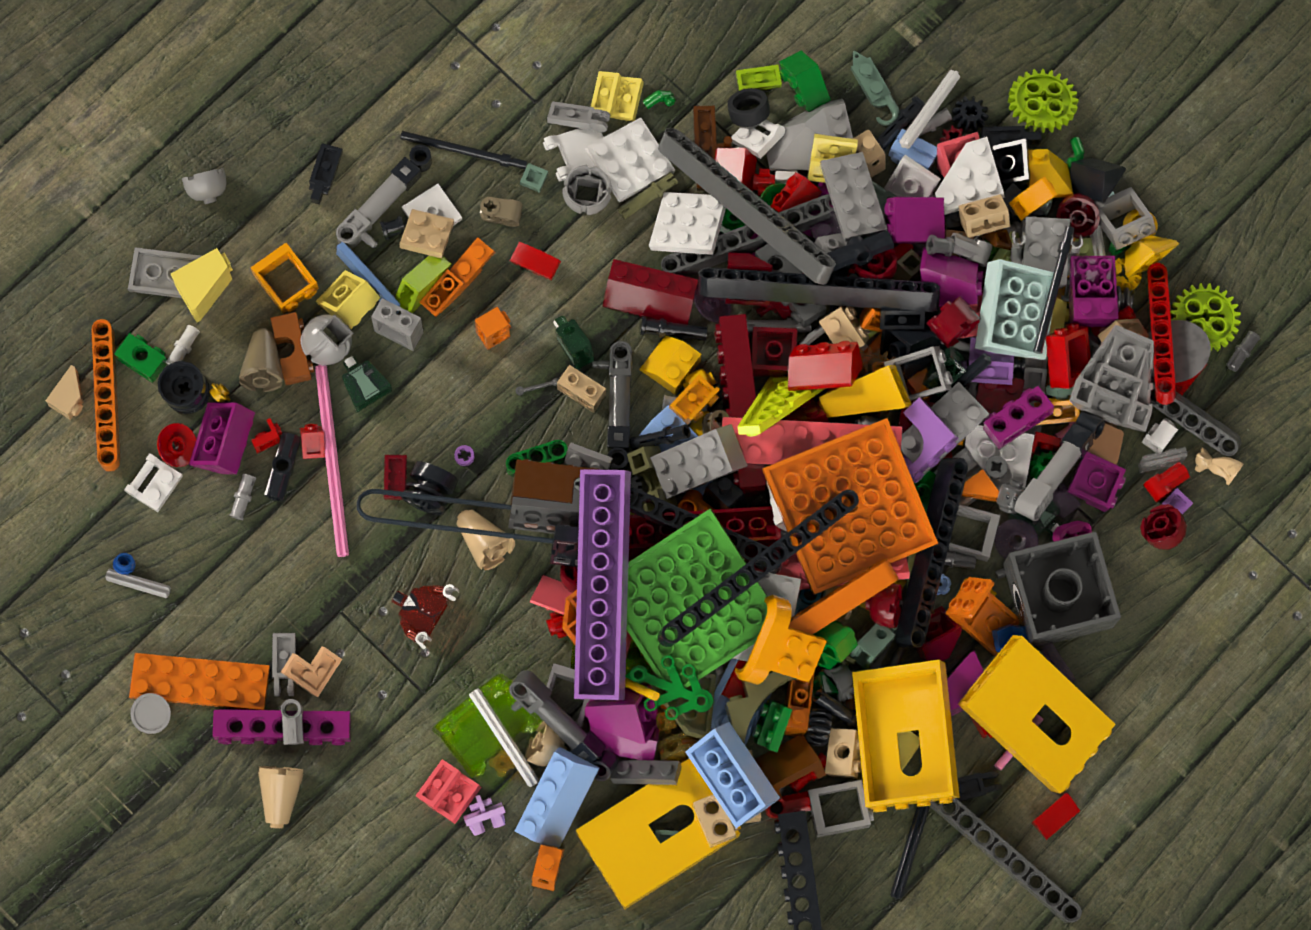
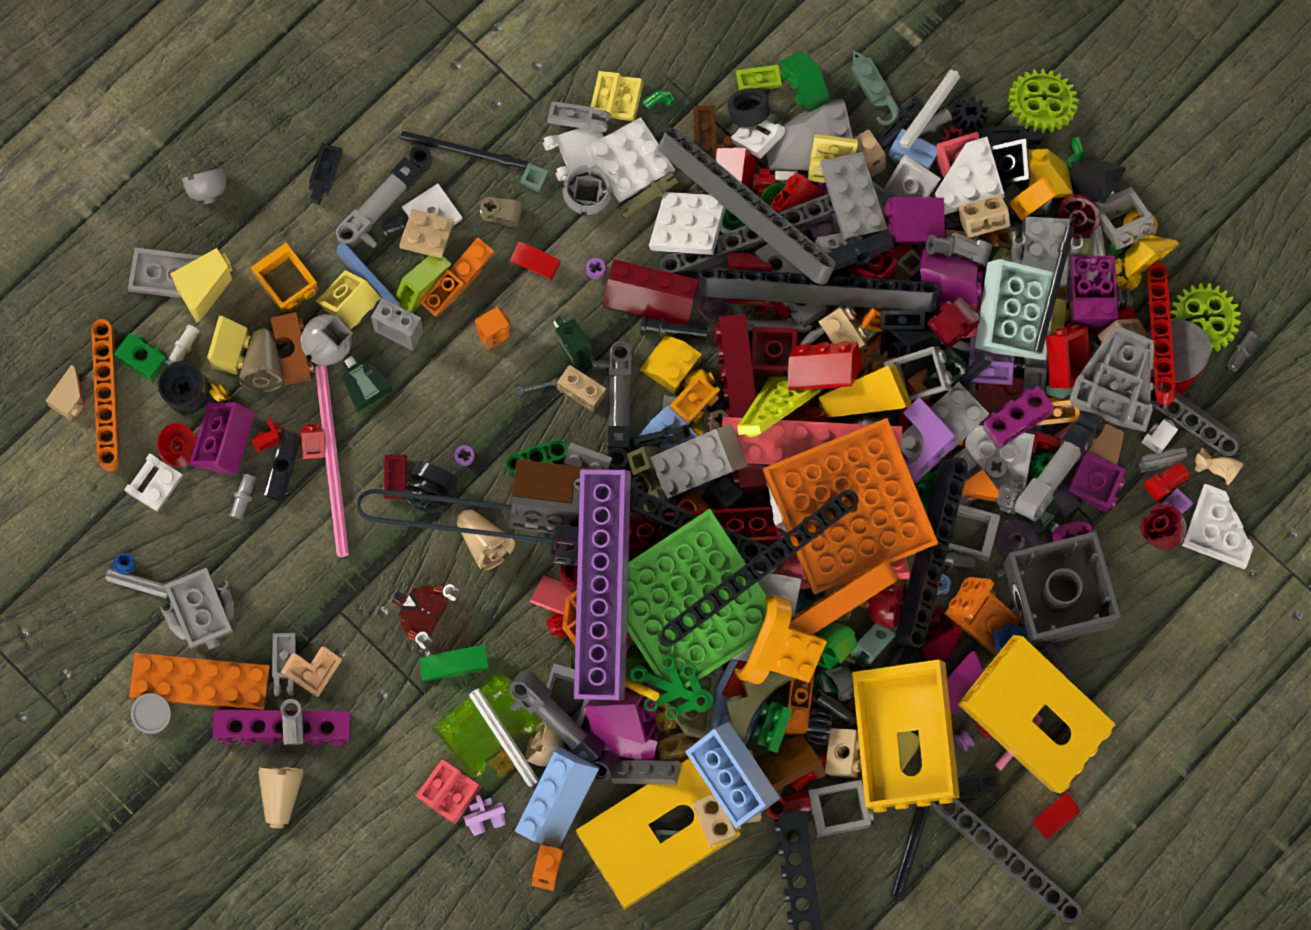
none -> light grey torso [160,568,234,650]
none -> light yellow slope [208,316,251,375]
none -> green slope [419,645,489,681]
none -> medium lavender bush [586,258,605,280]
none -> medium lavender bush [953,729,975,752]
none -> white plate [1182,484,1253,570]

